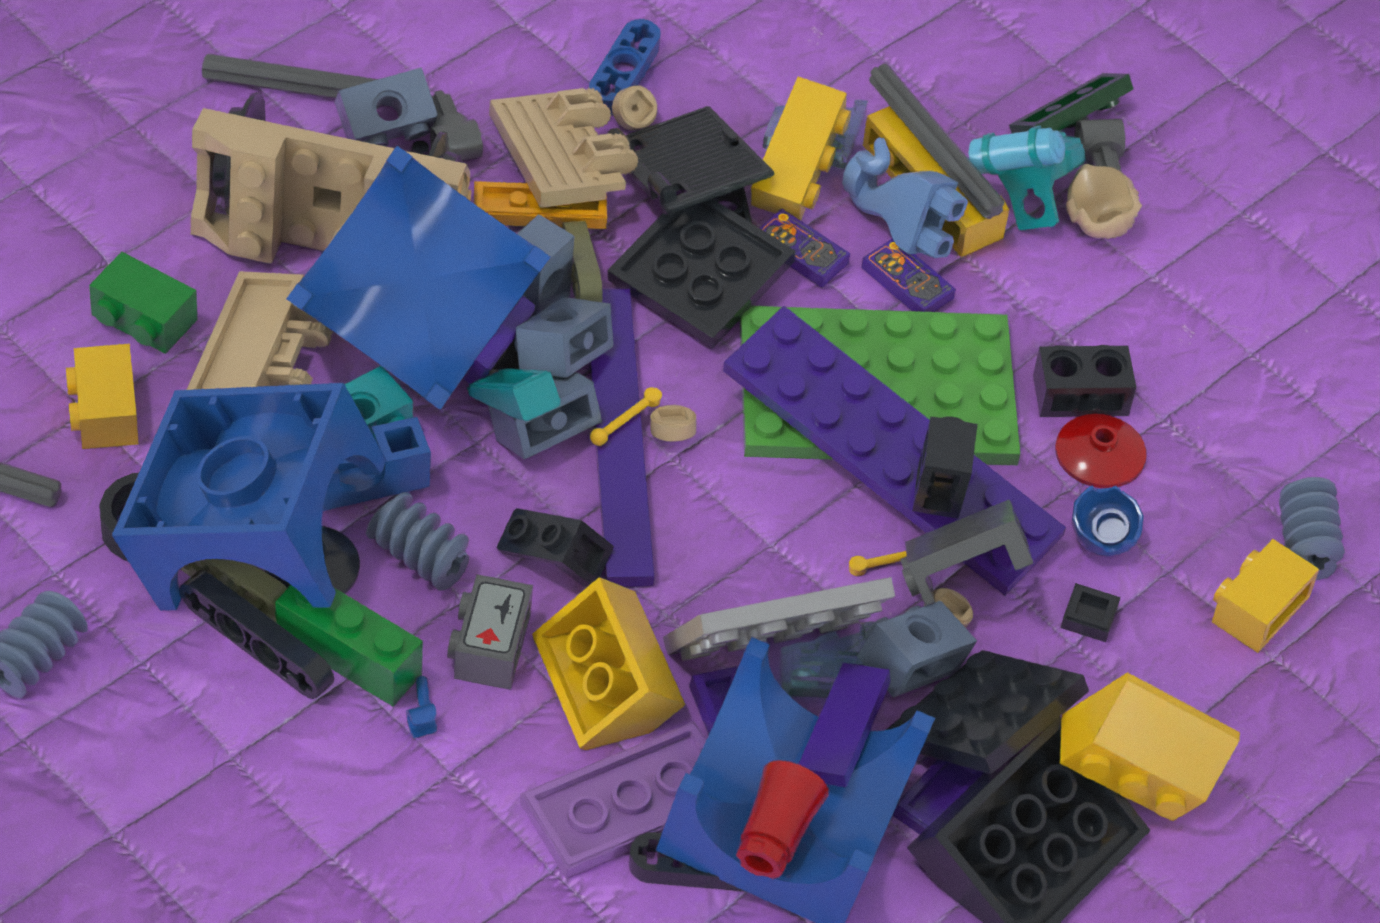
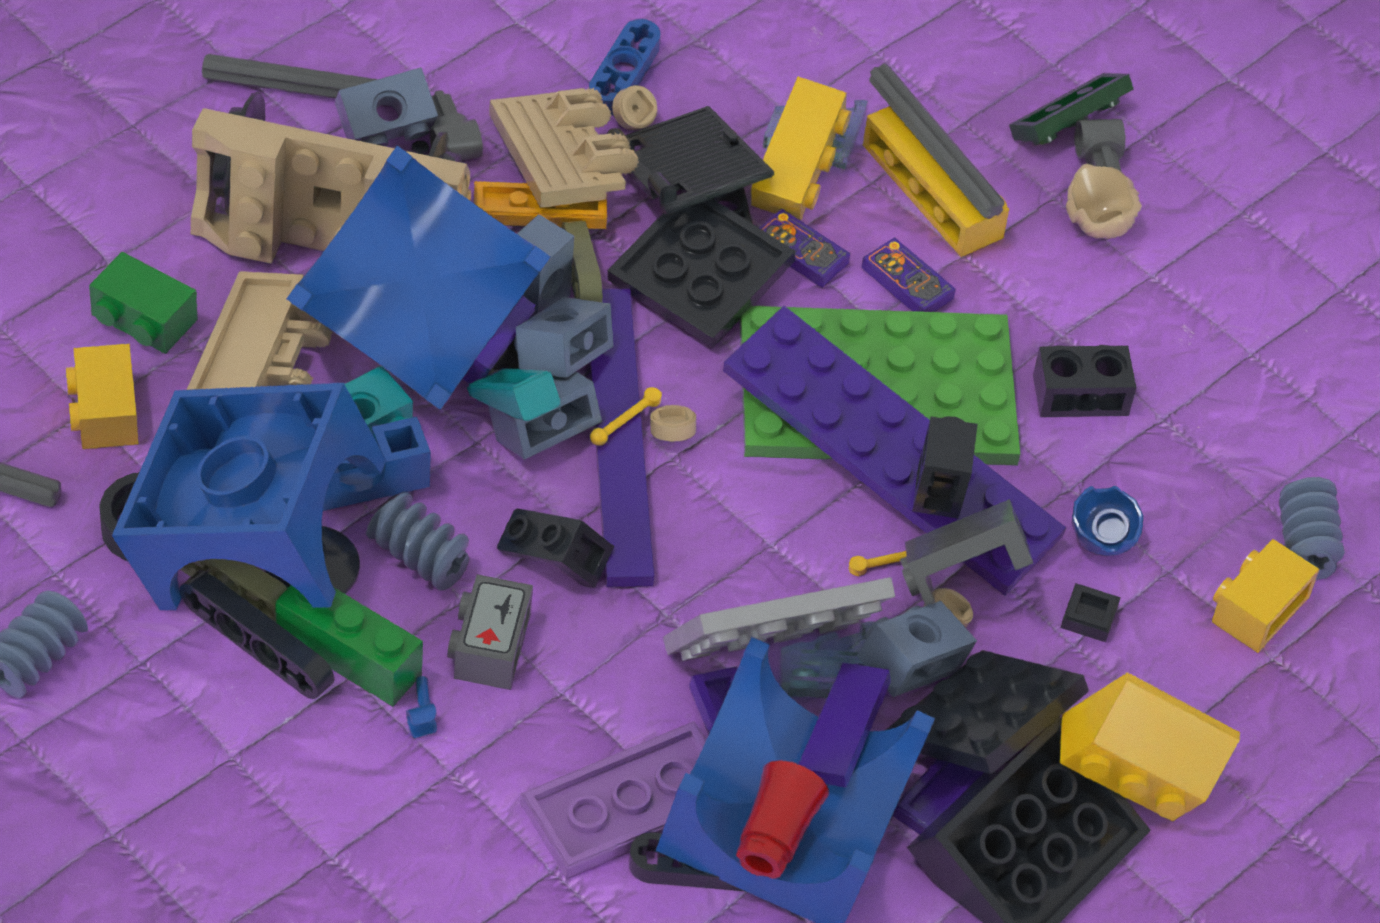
yellow slope [532,577,686,750] -> none
medium blue hips [842,138,968,258] -> none
piece [968,126,1085,230] -> none
red dish [1055,414,1146,488] -> none

